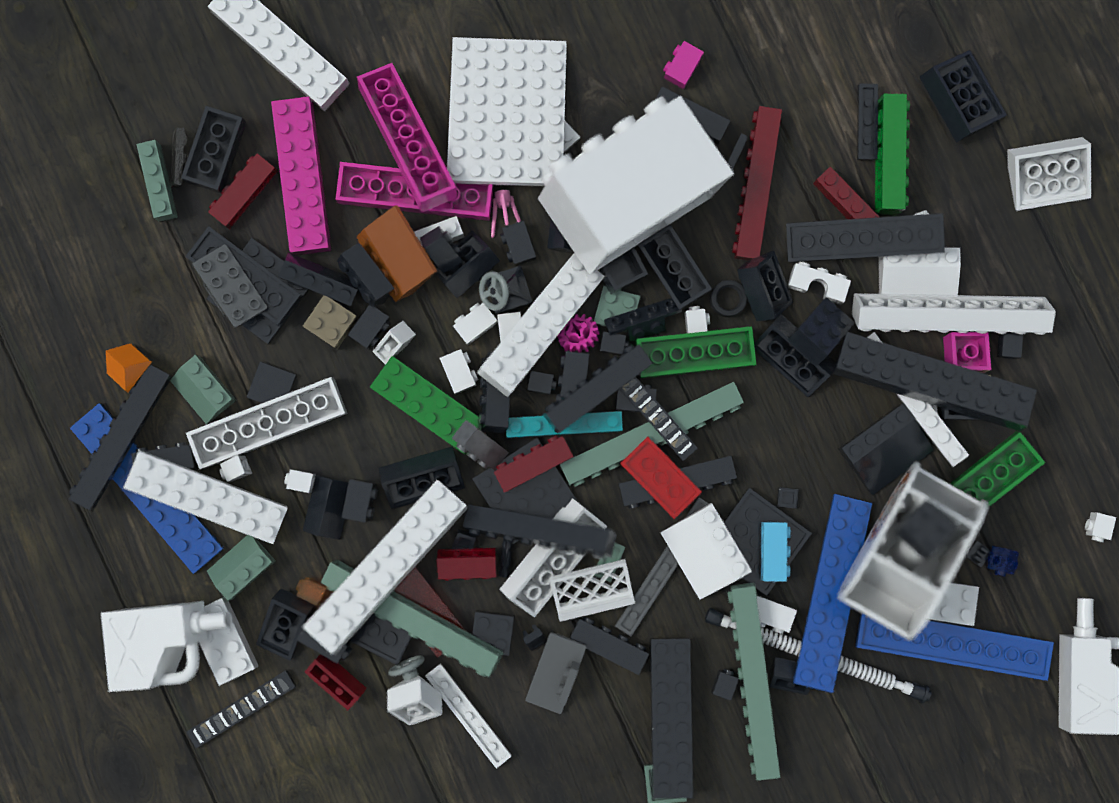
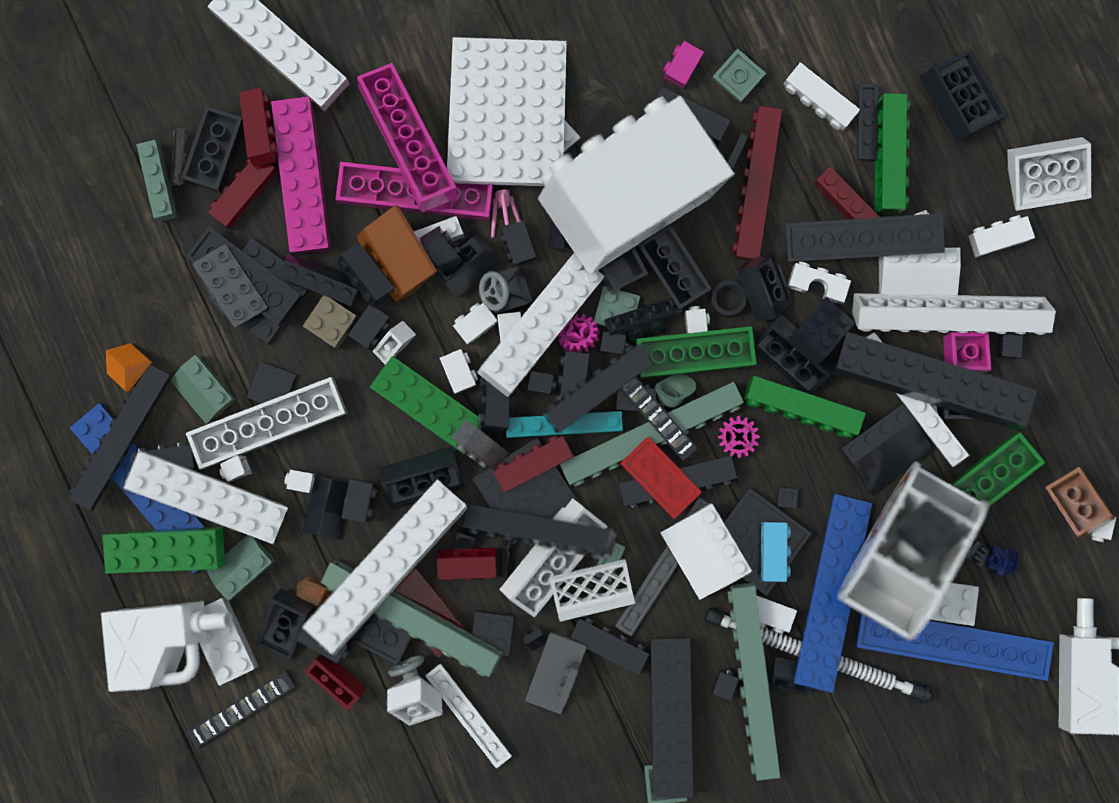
none -> green brick [102,527,225,573]
none -> dark red brick [239,87,277,167]
none -> sand green piece [655,374,696,407]
none -> sand green plate [712,49,766,103]
none -> dark pink gear [717,416,760,458]
none -> green brick [743,376,865,438]
none -> white brick [783,62,860,131]
none -> white brick [968,215,1035,258]
none -> dark orange brick [1045,467,1115,539]

